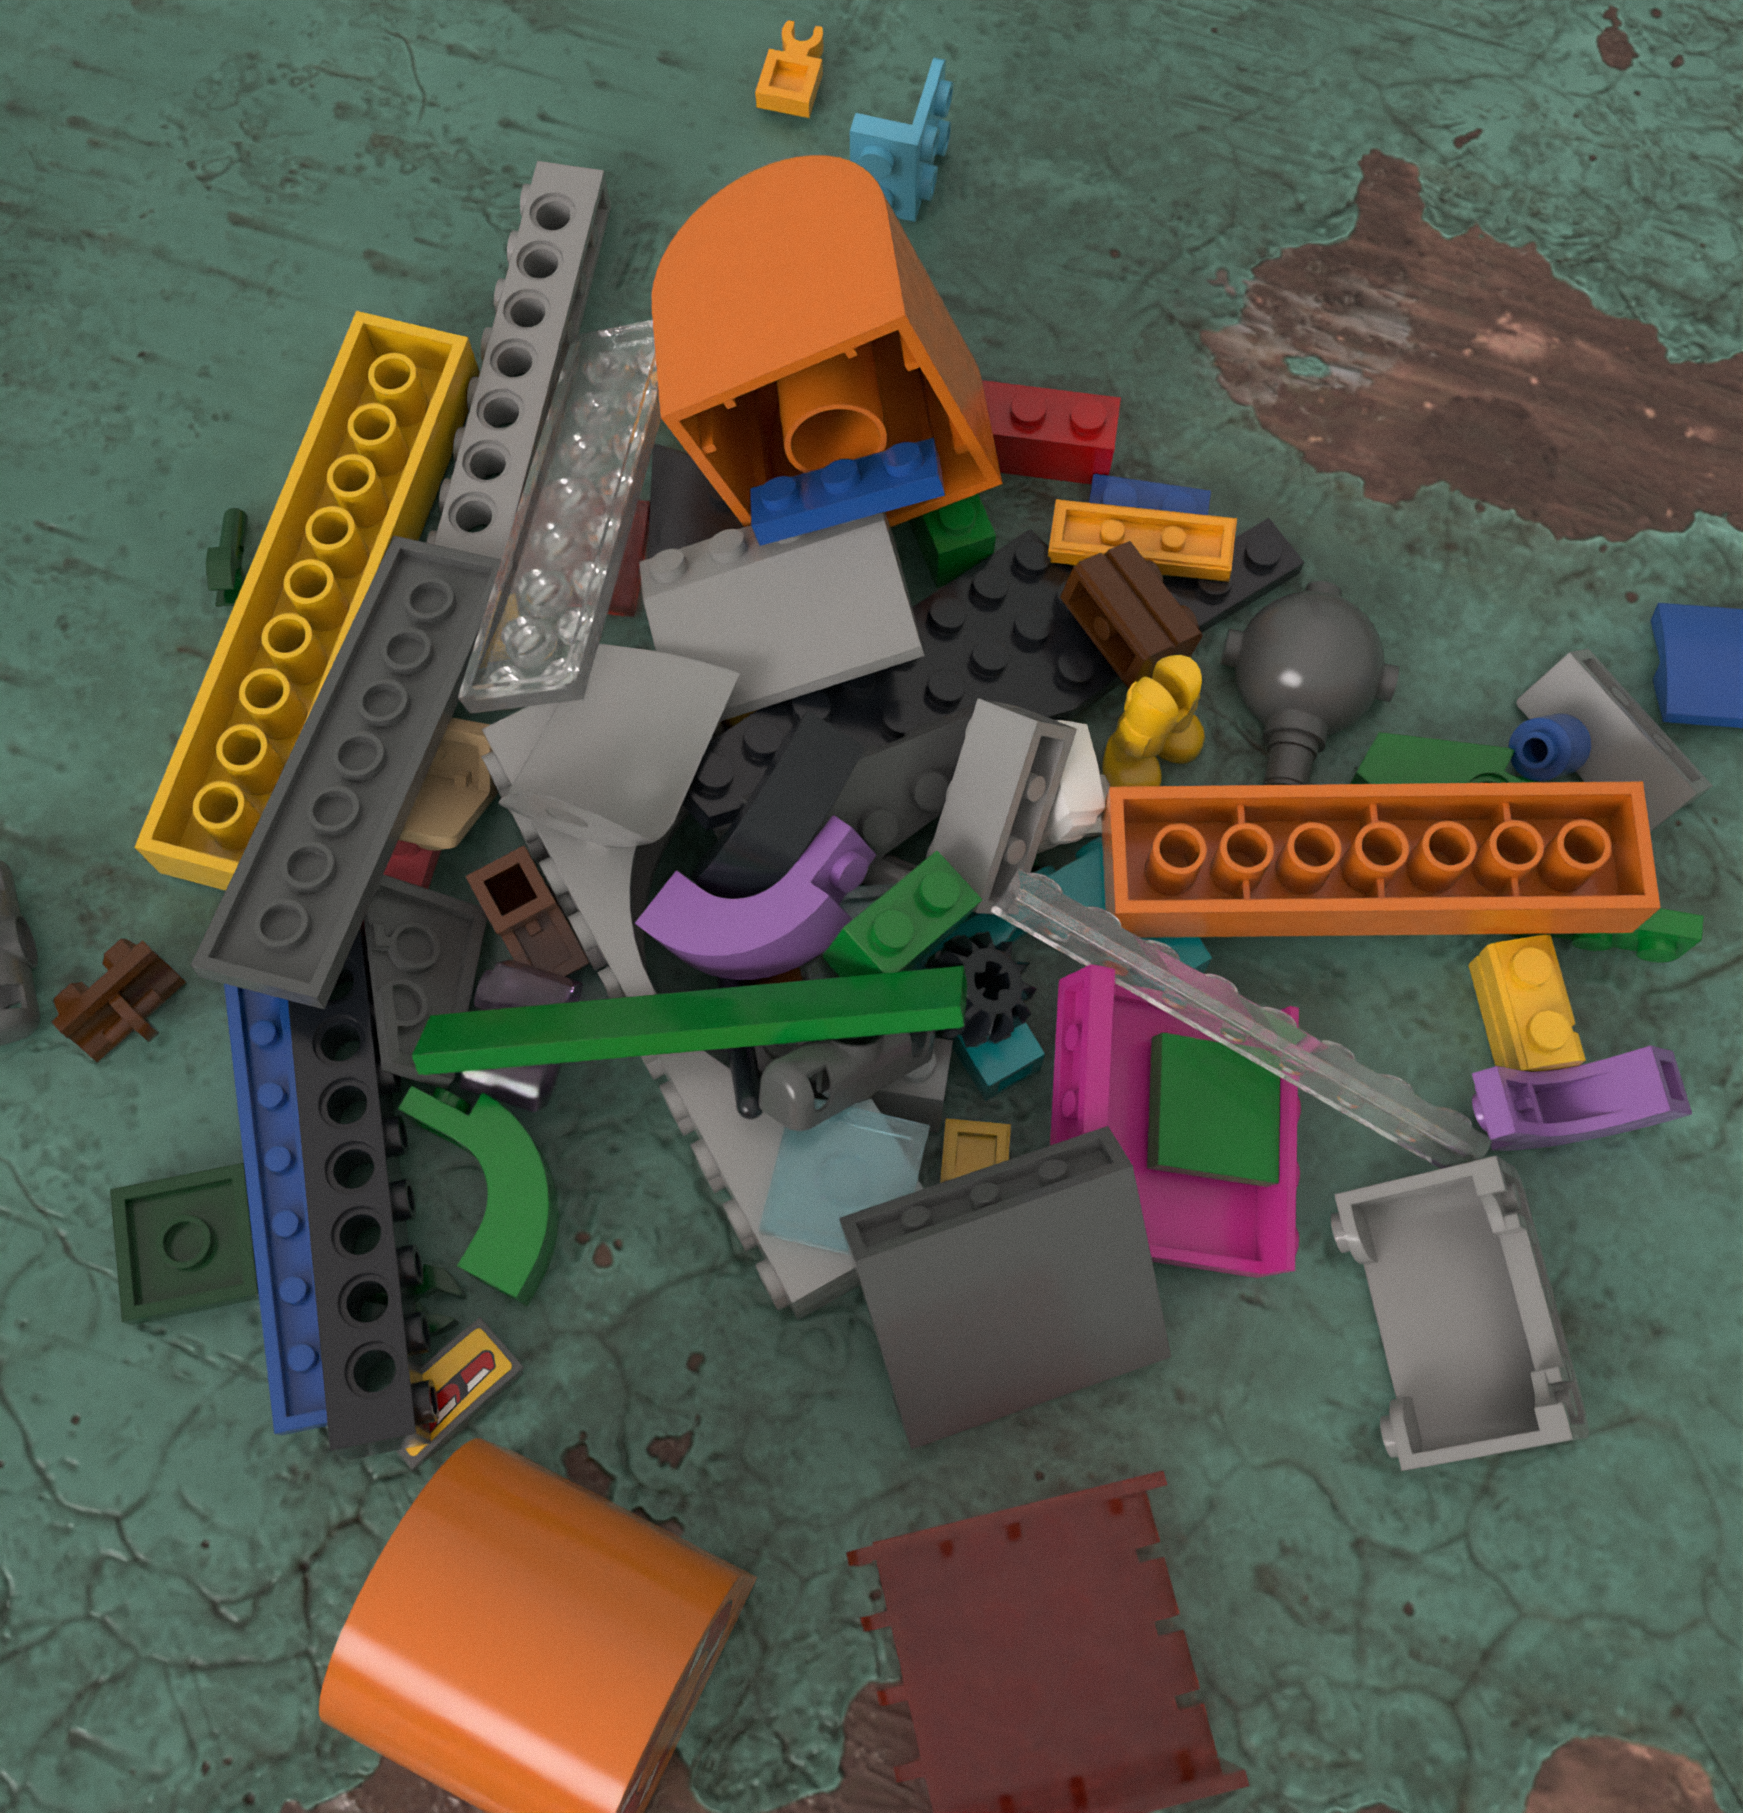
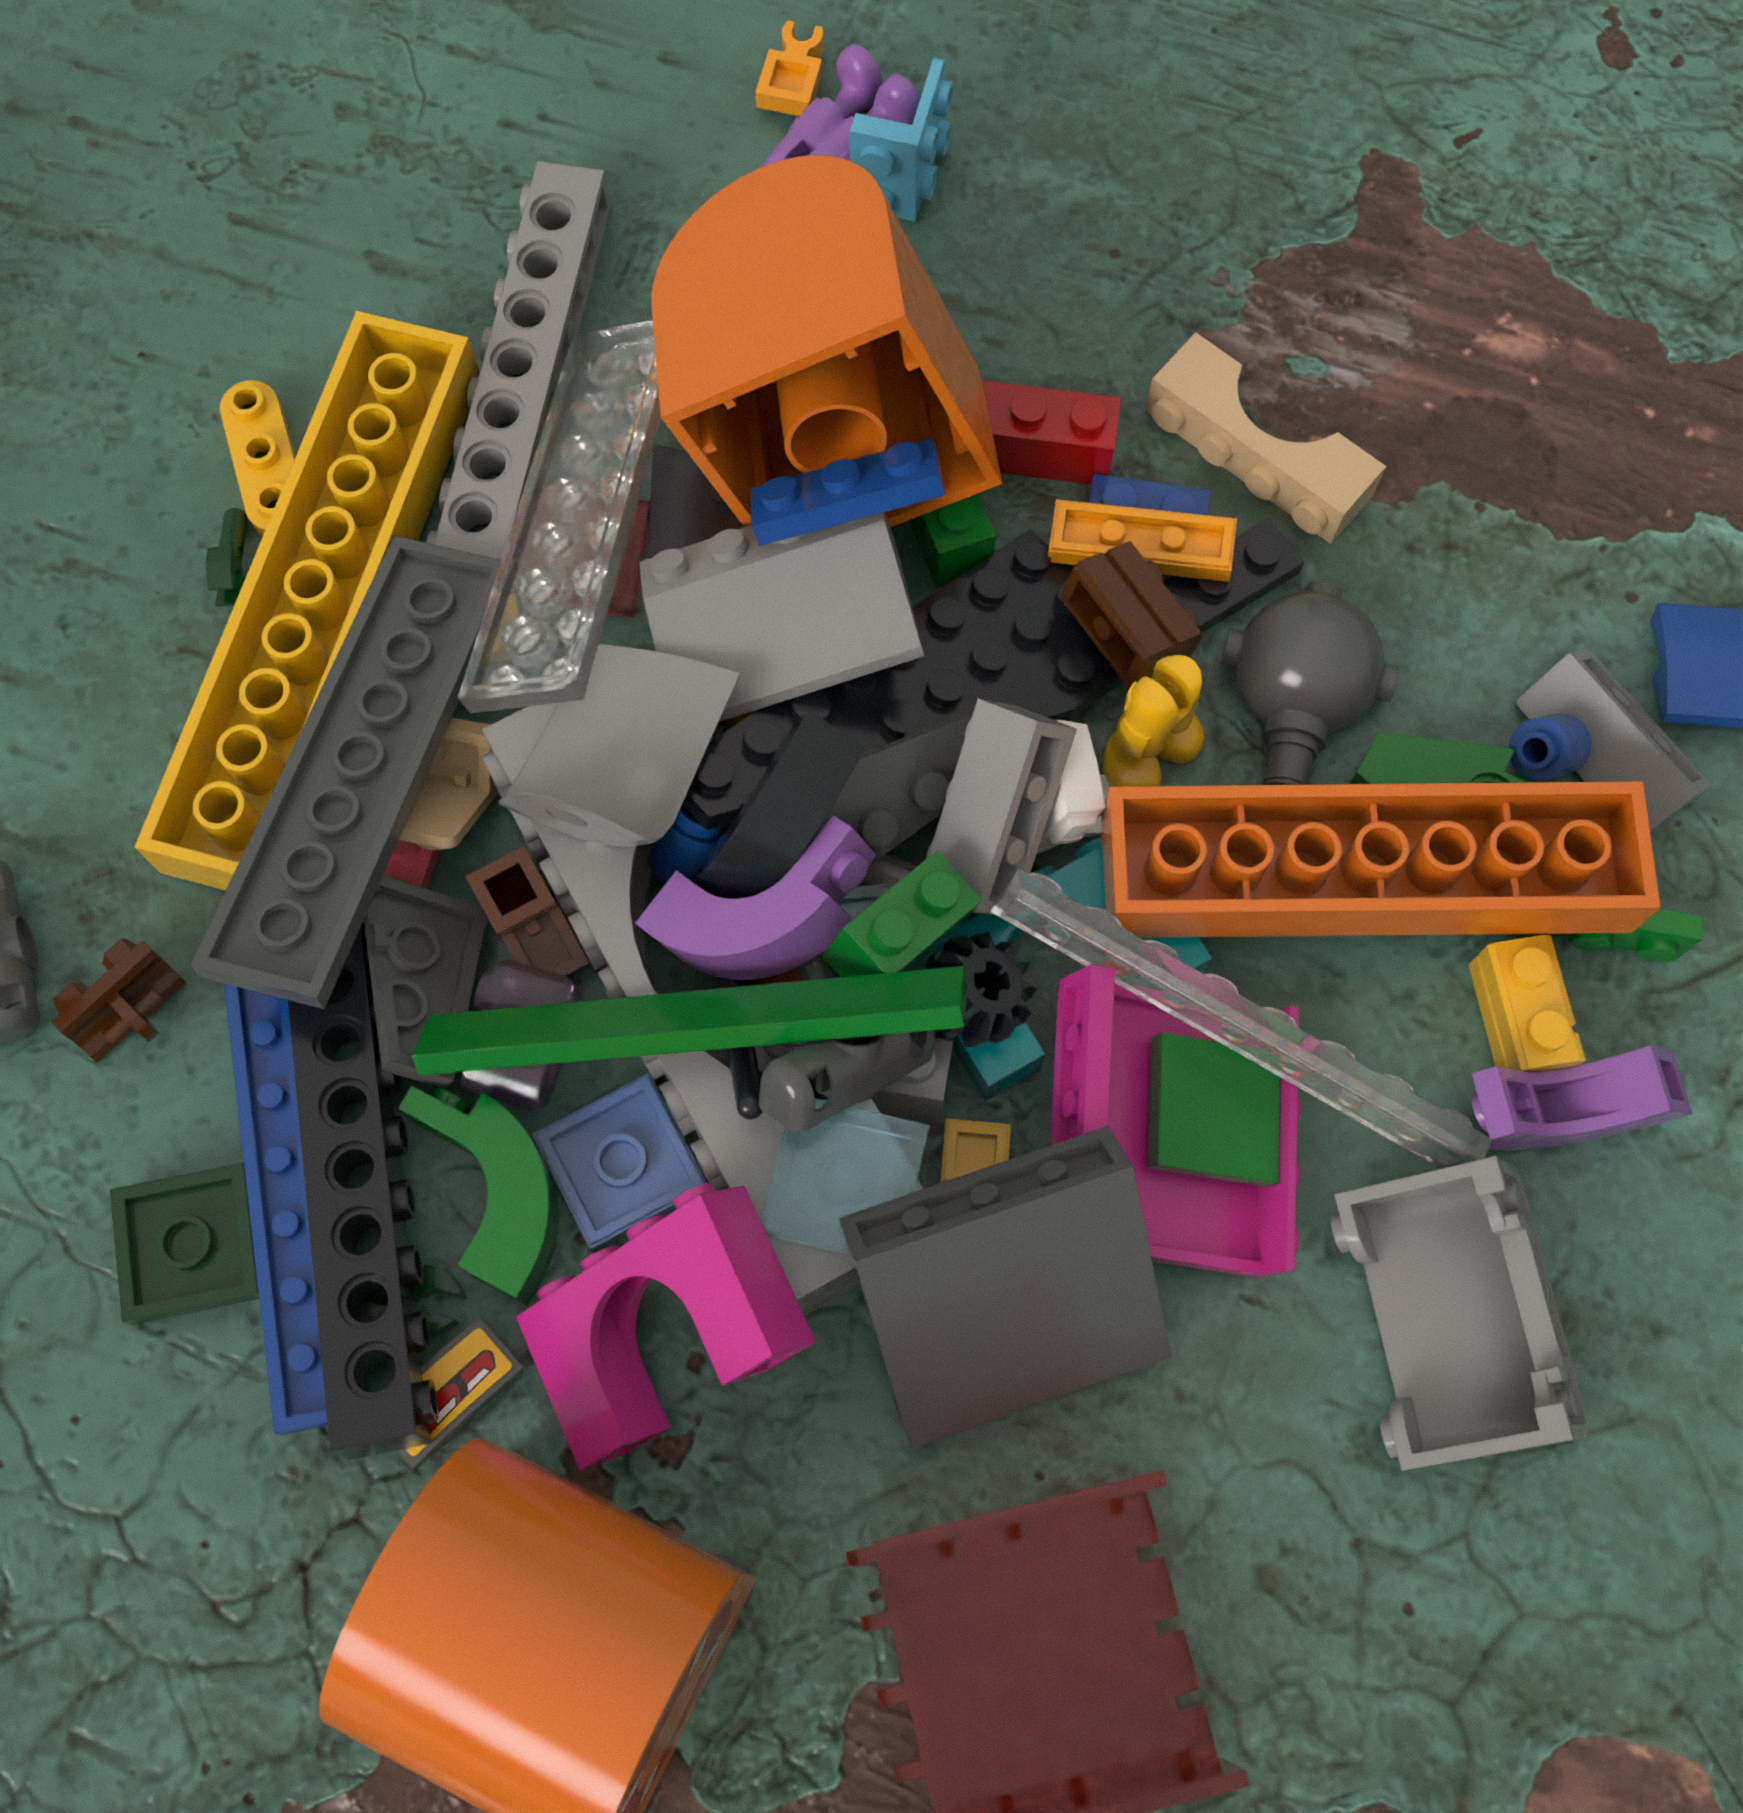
none -> yellow plate [220,380,296,537]
none -> dark pink arch [516,1183,816,1471]
none -> medium blue tile [532,1073,707,1253]
none -> blue brick [647,805,727,885]
none -> medium lavender piece [763,43,921,166]
none -> tan arch [1145,332,1386,544]

